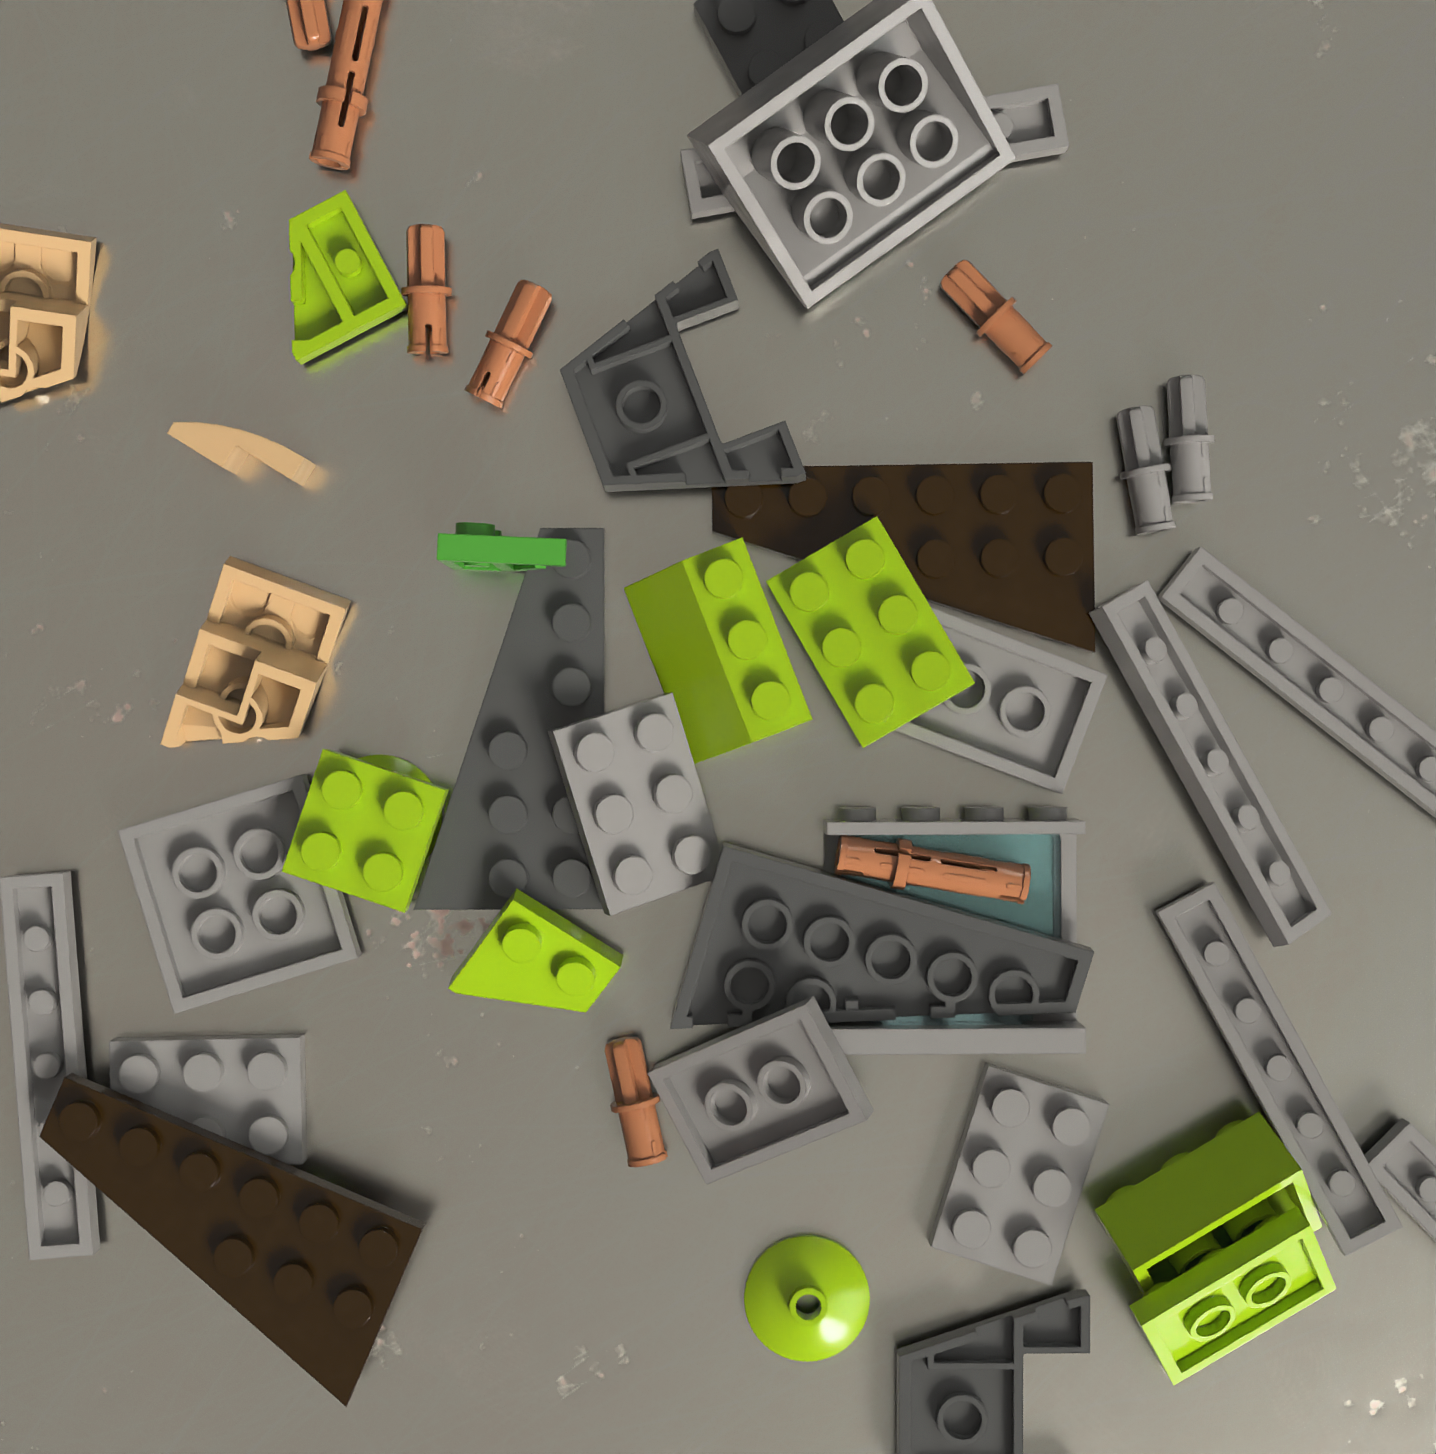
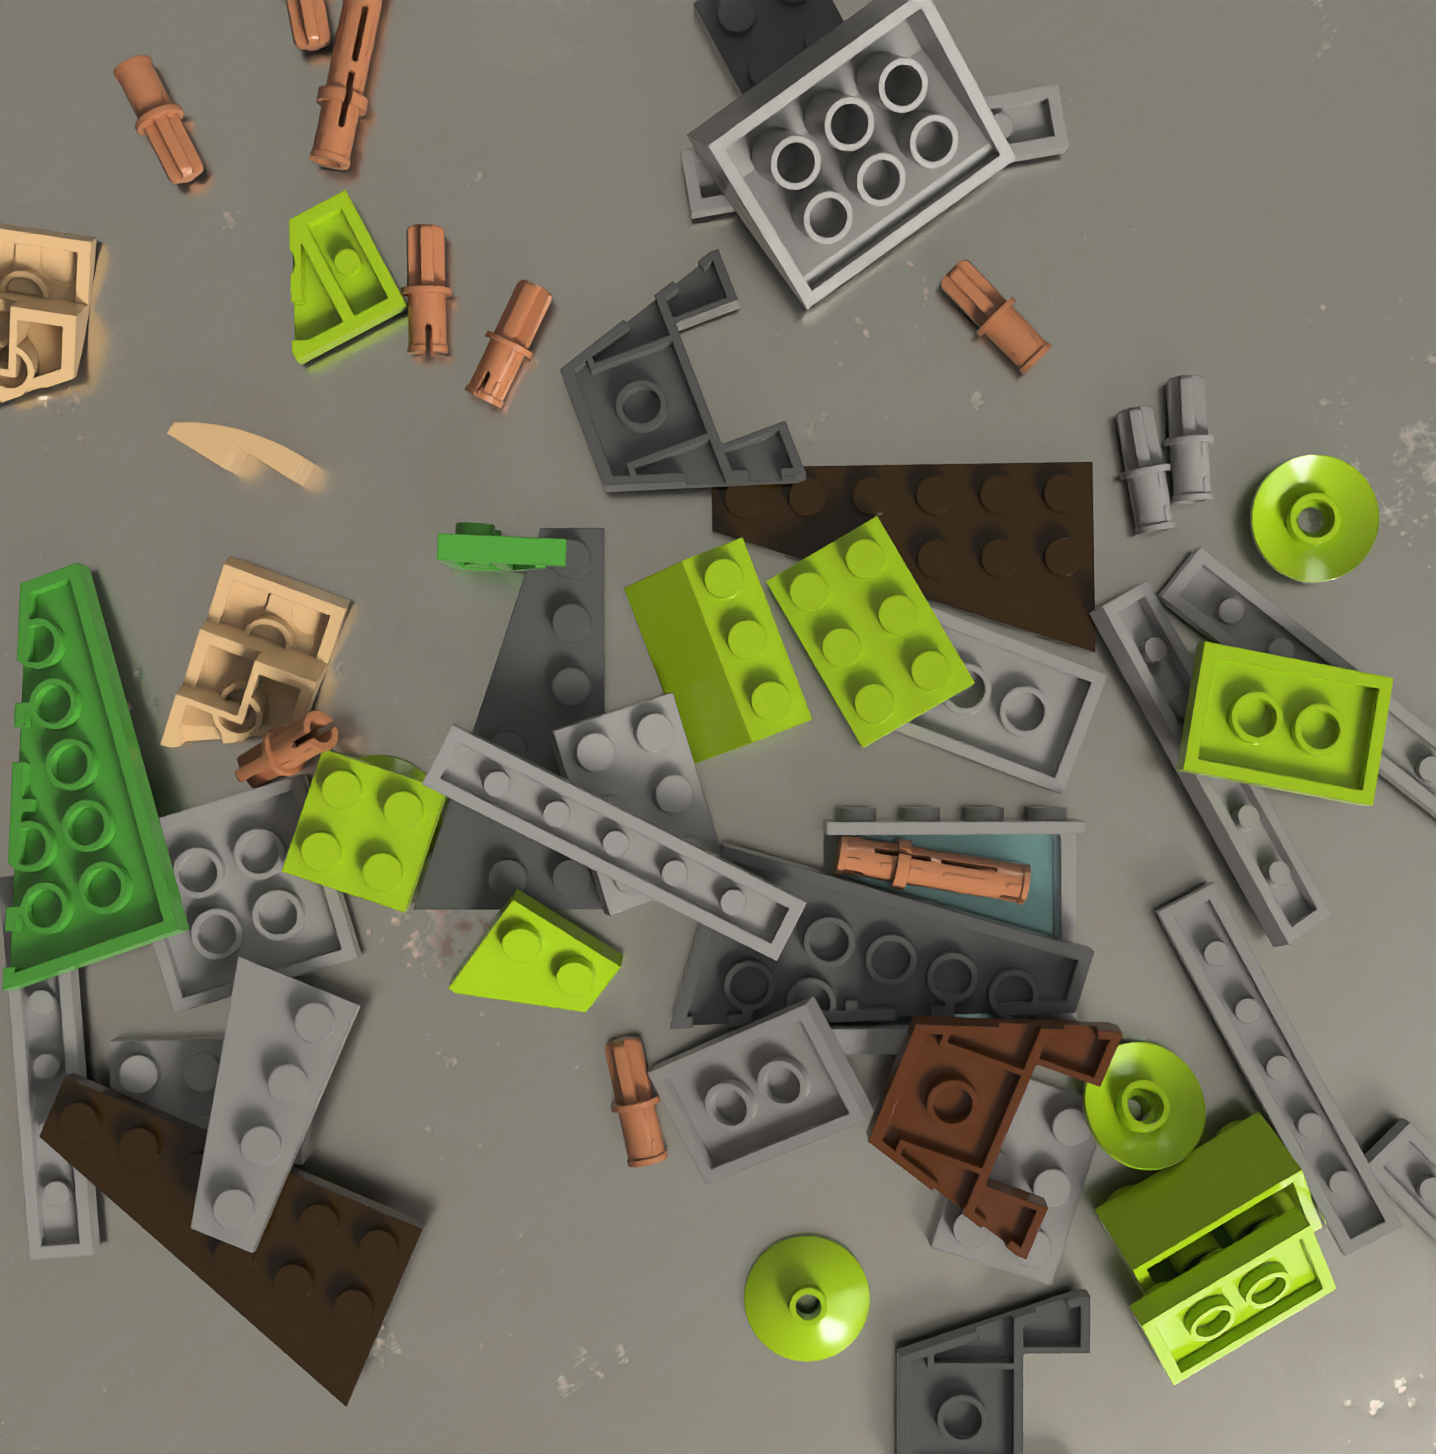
none -> bright green wing [2,562,190,991]
none -> nougat axle [113,55,204,184]
none -> light grey wing [191,956,360,1253]
none -> nougat axle [235,710,338,788]
none -> light grey plate [422,723,807,961]
none -> reddish brown wing [866,1016,1123,1259]
none -> lime dish [1082,1042,1206,1171]
none -> lime plate [1176,641,1394,806]
none -> lime dish [1250,454,1379,583]

